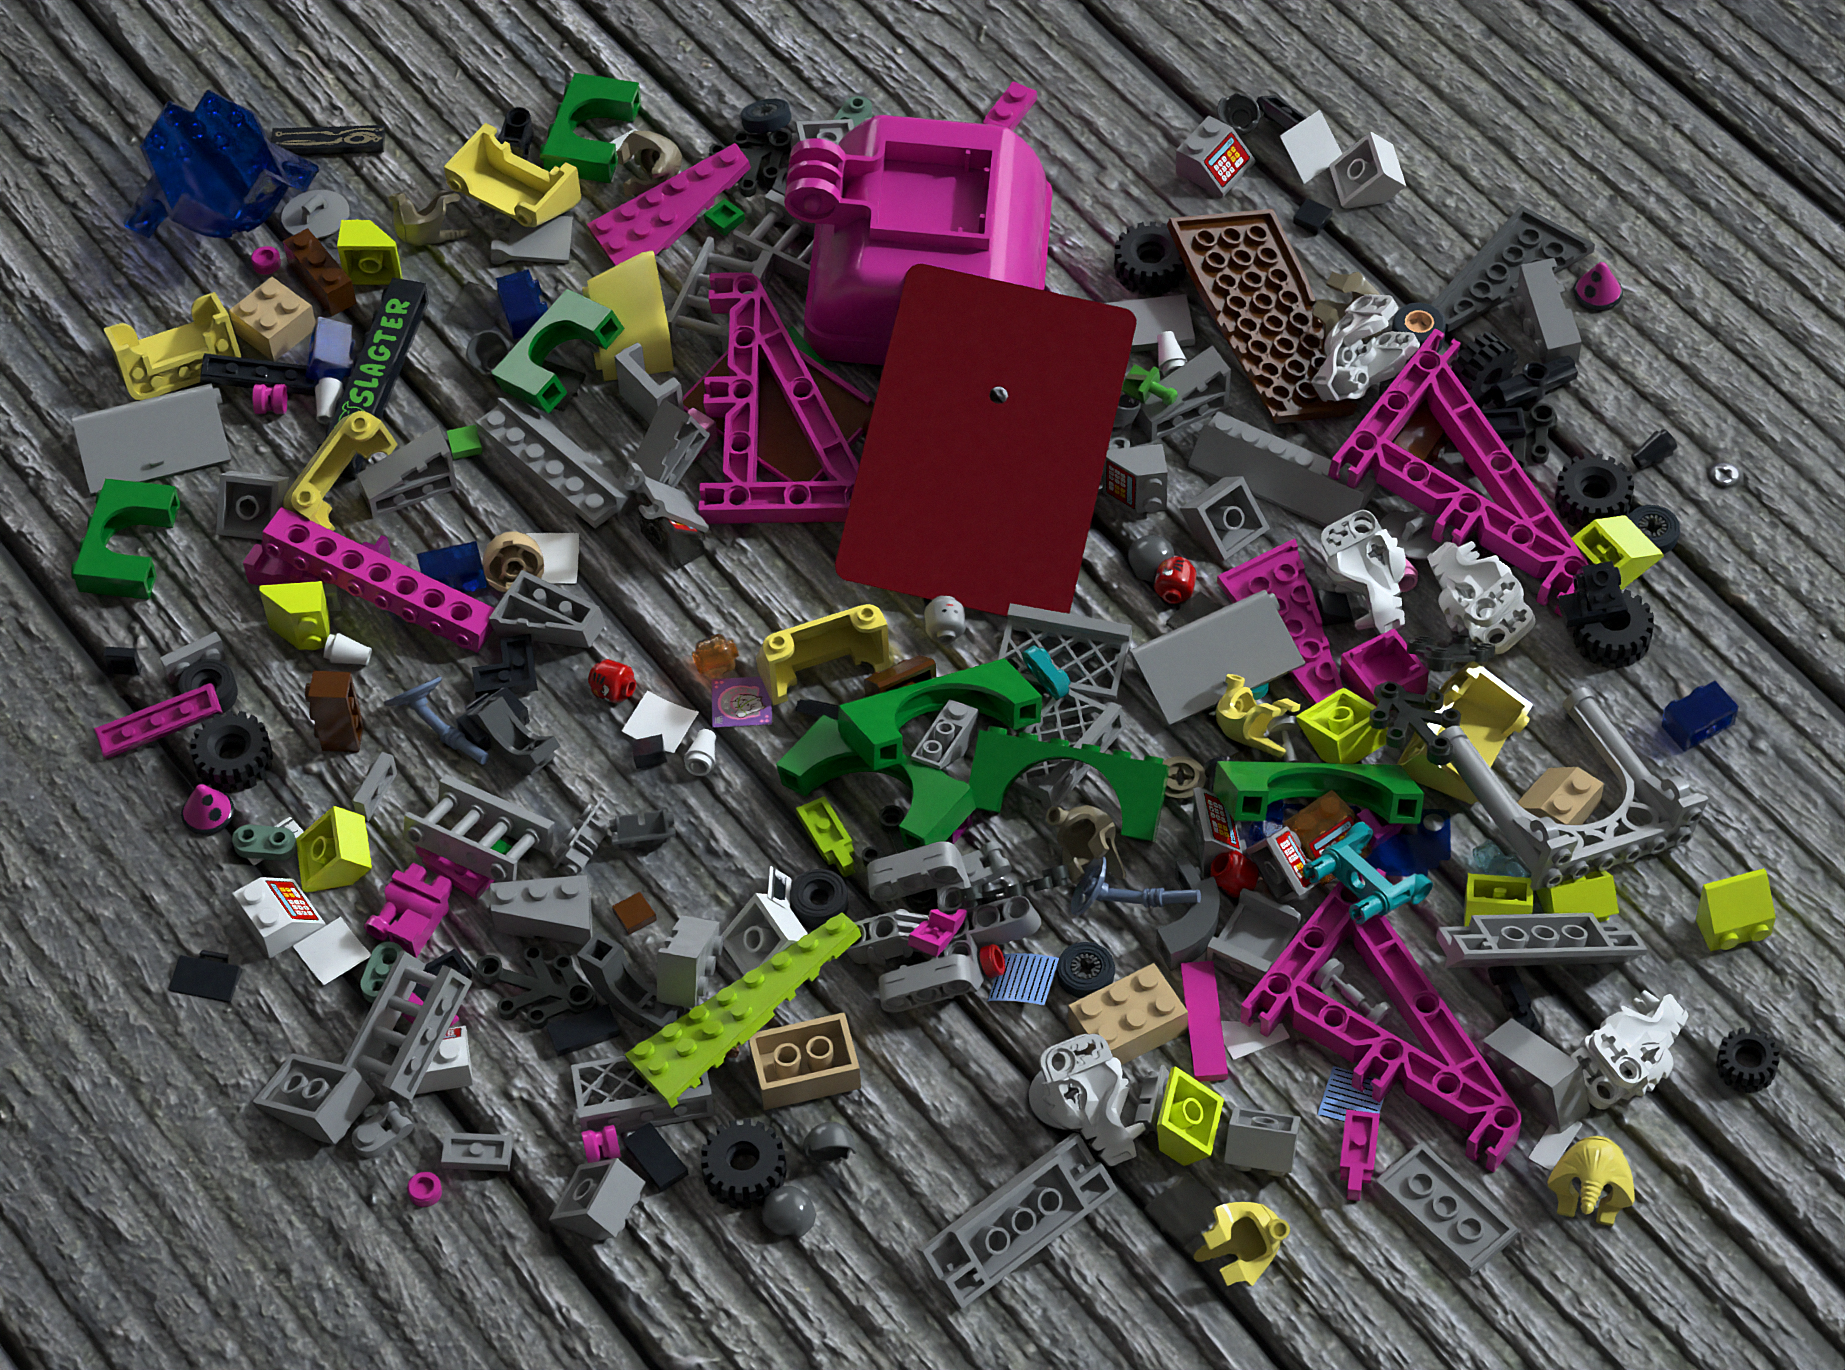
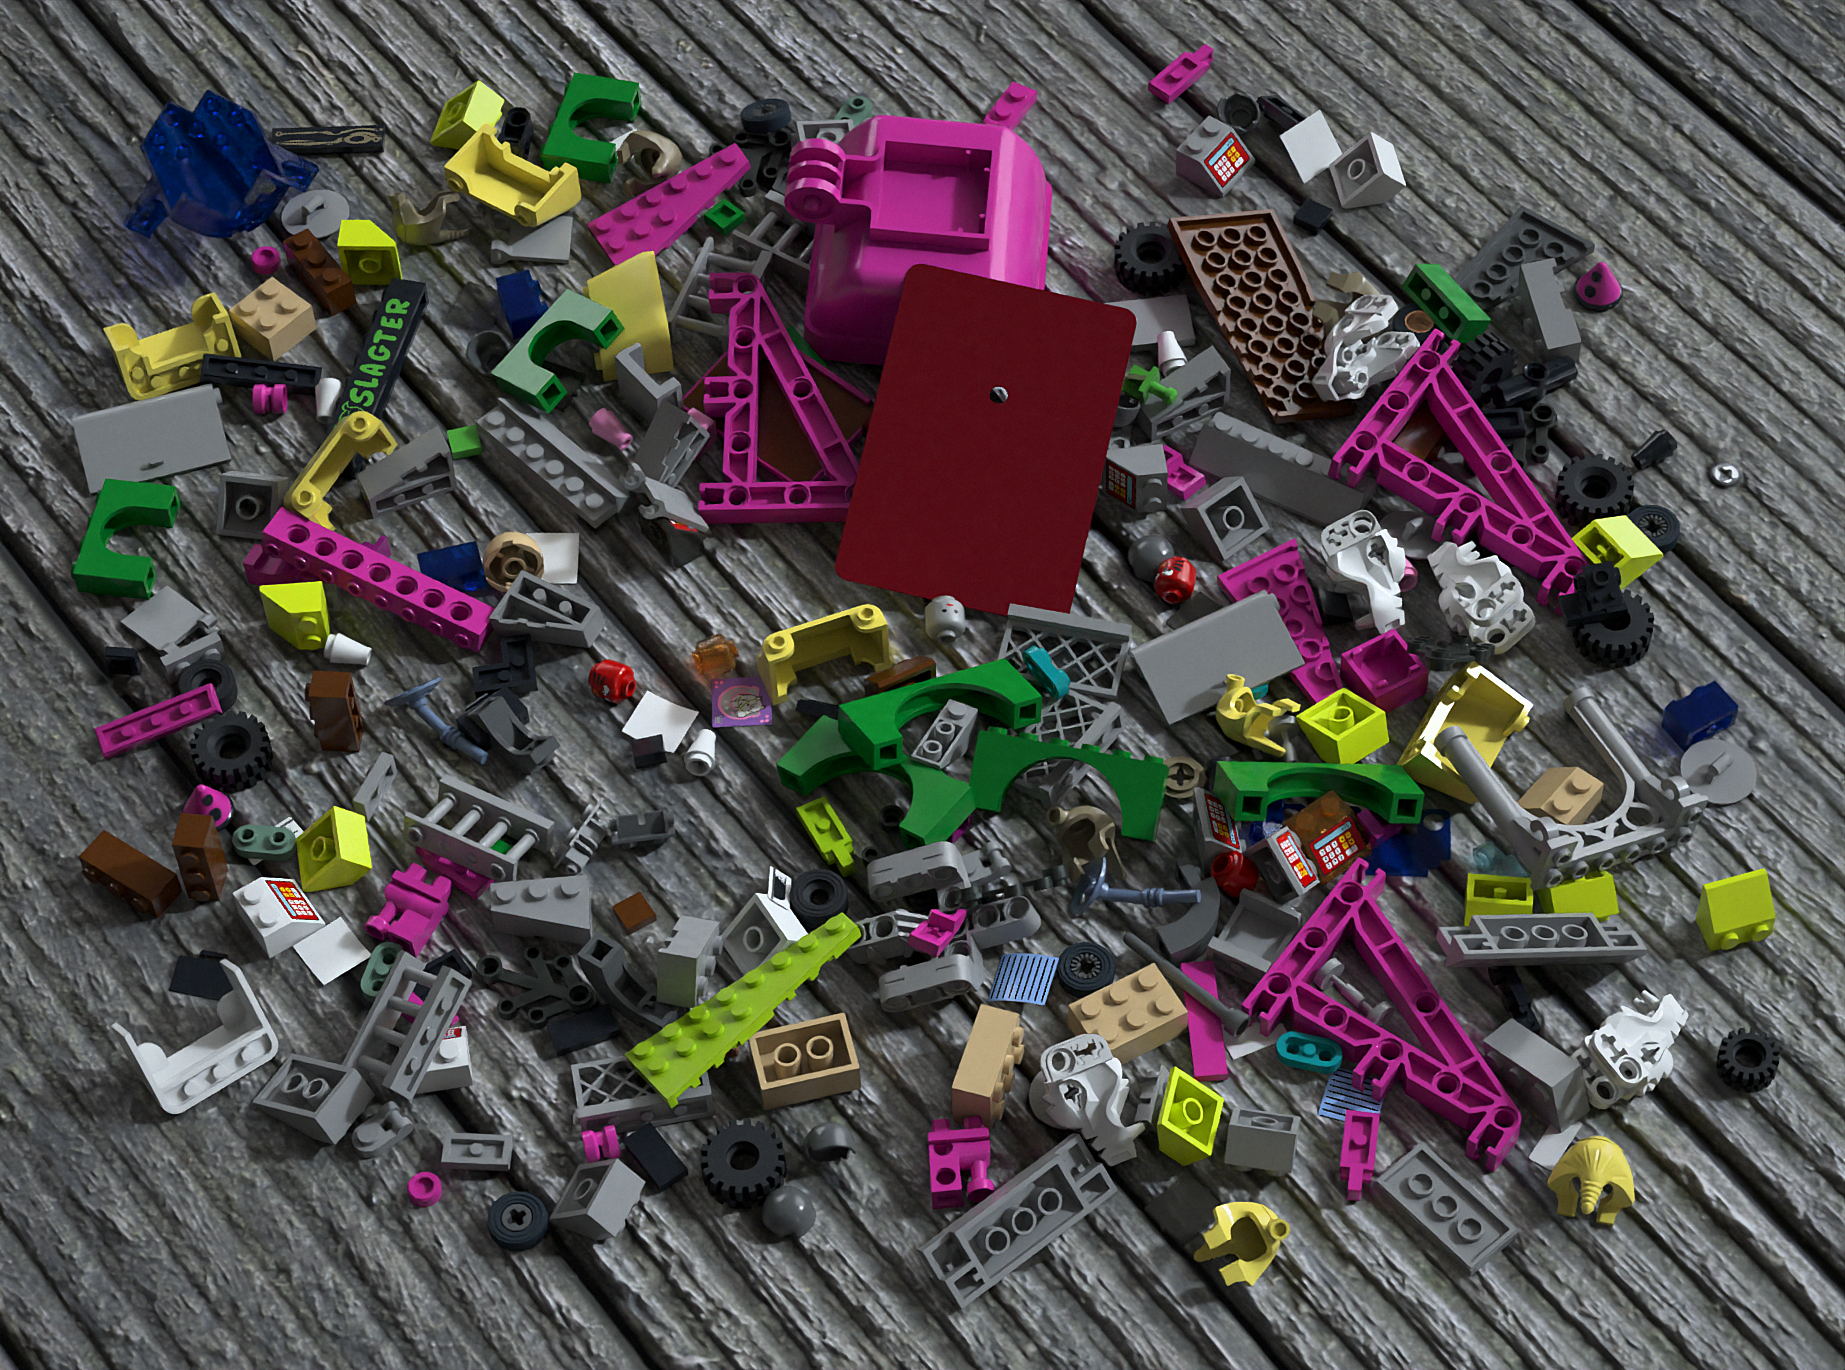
clear blue brick [305,316,355,382] -> none
red tile [980,944,1005,978] -> none
teal connector [1303,822,1433,924] -> none
pearl dark grey plant [1369,681,1461,765] -> none
none -> reddish brown brick [79,830,182,918]
none -> white windscreen [111,959,278,1114]
none -> light grey flag [121,585,222,656]
none -> reddish brown brick [172,813,228,901]
none -> neon yellow slope [430,80,504,150]
none -> black bush [487,1191,548,1251]
none -> bright pink cone [589,408,633,450]
none -> dark pink hips [928,1116,995,1209]
none -> tan brick [951,1004,1024,1131]
none -> dark grey piece [1123,933,1251,1038]
none -> dark pink hinge [1148,44,1214,104]
none -> dark pink slope [1163,444,1206,501]
none -> teal plate [1276,1031,1342,1074]
none -> green brick [1401,264,1491,343]
none -> light grey shield [1680,739,1757,805]

